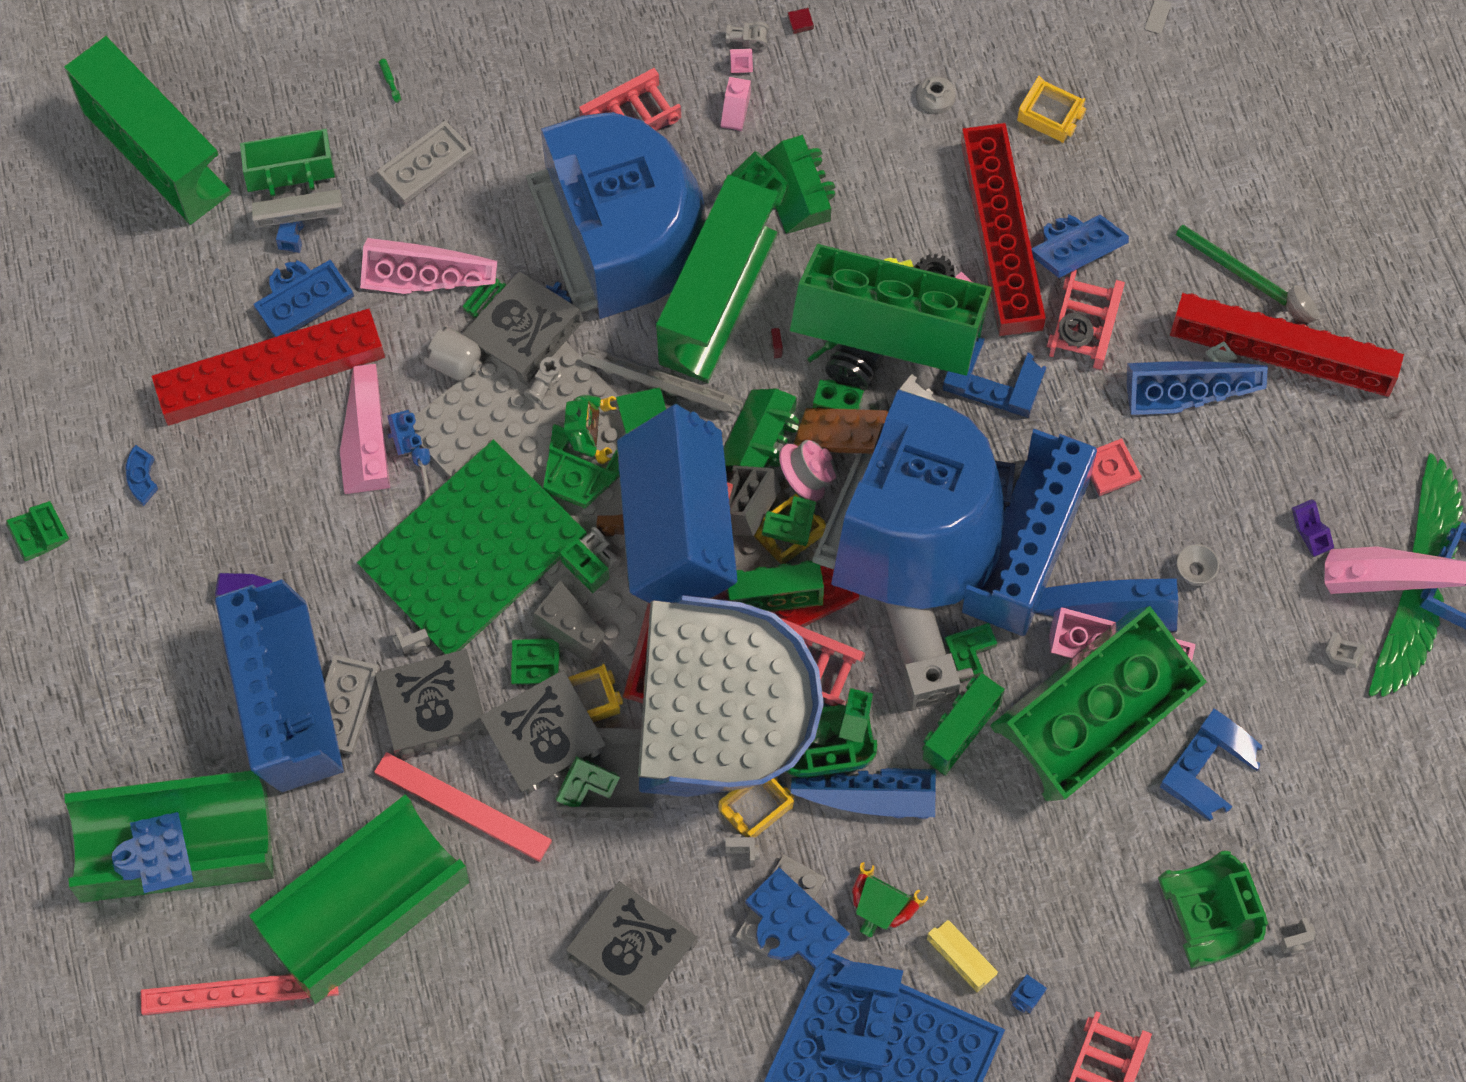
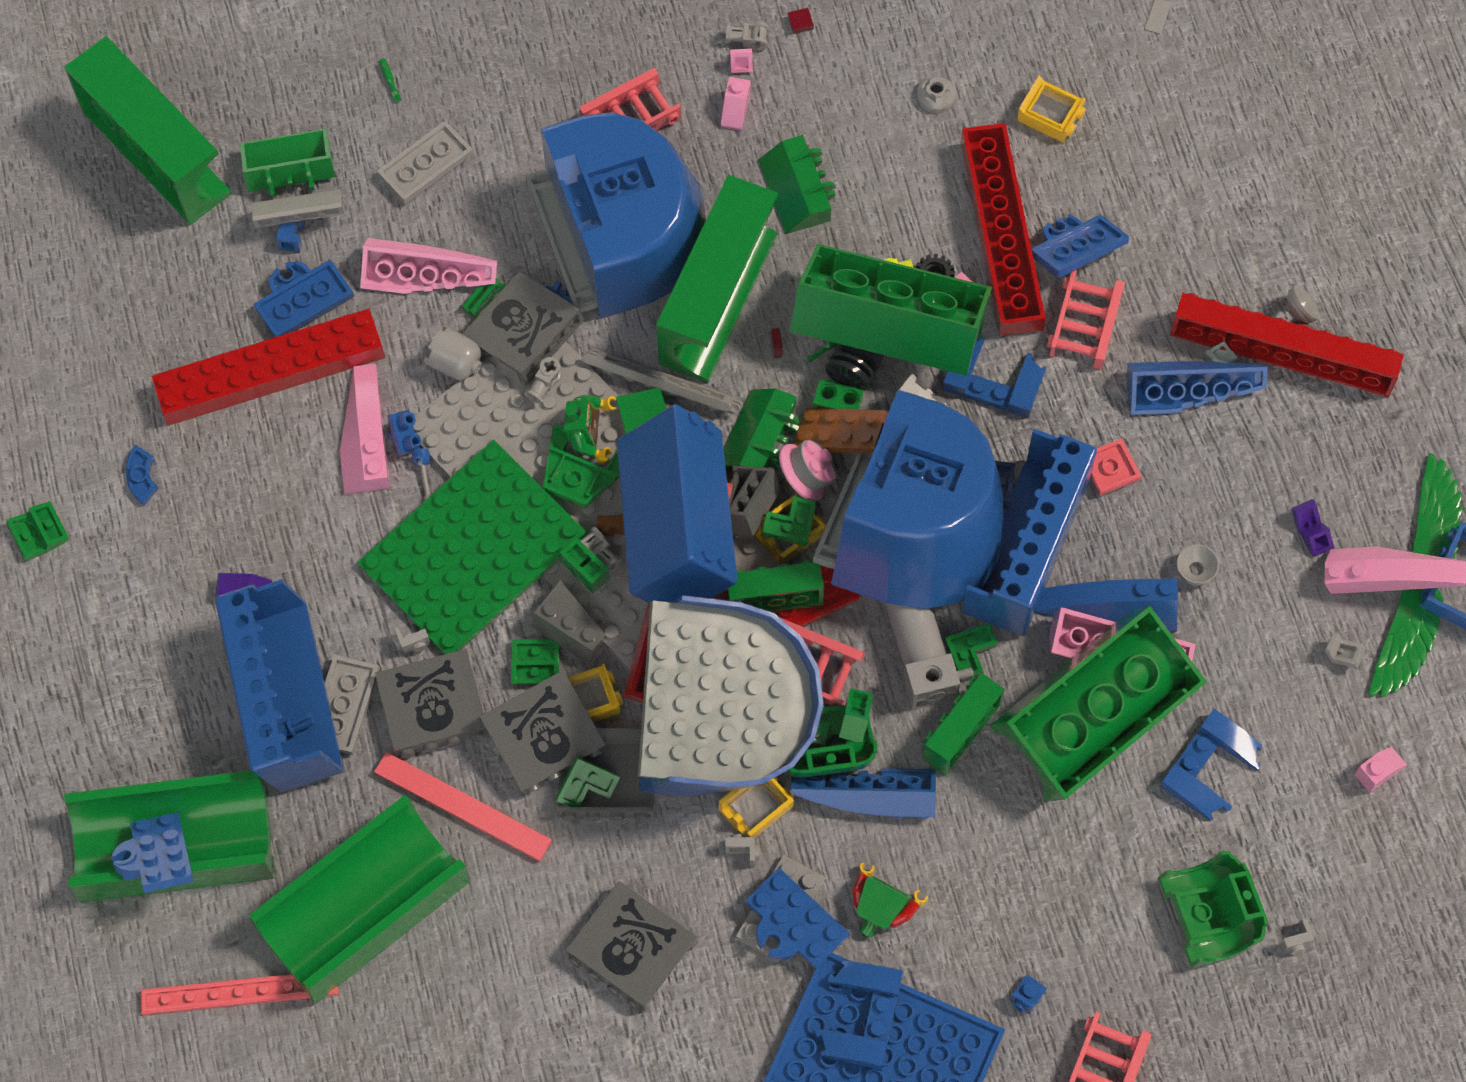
green piece [723,151,788,208] -> none
light yellow panel [927,920,998,992] -> none
black gear [1058,313,1094,348] -> none
green axle [1176,225,1288,306] -> none
none -> bright pink slope [1355,747,1407,793]

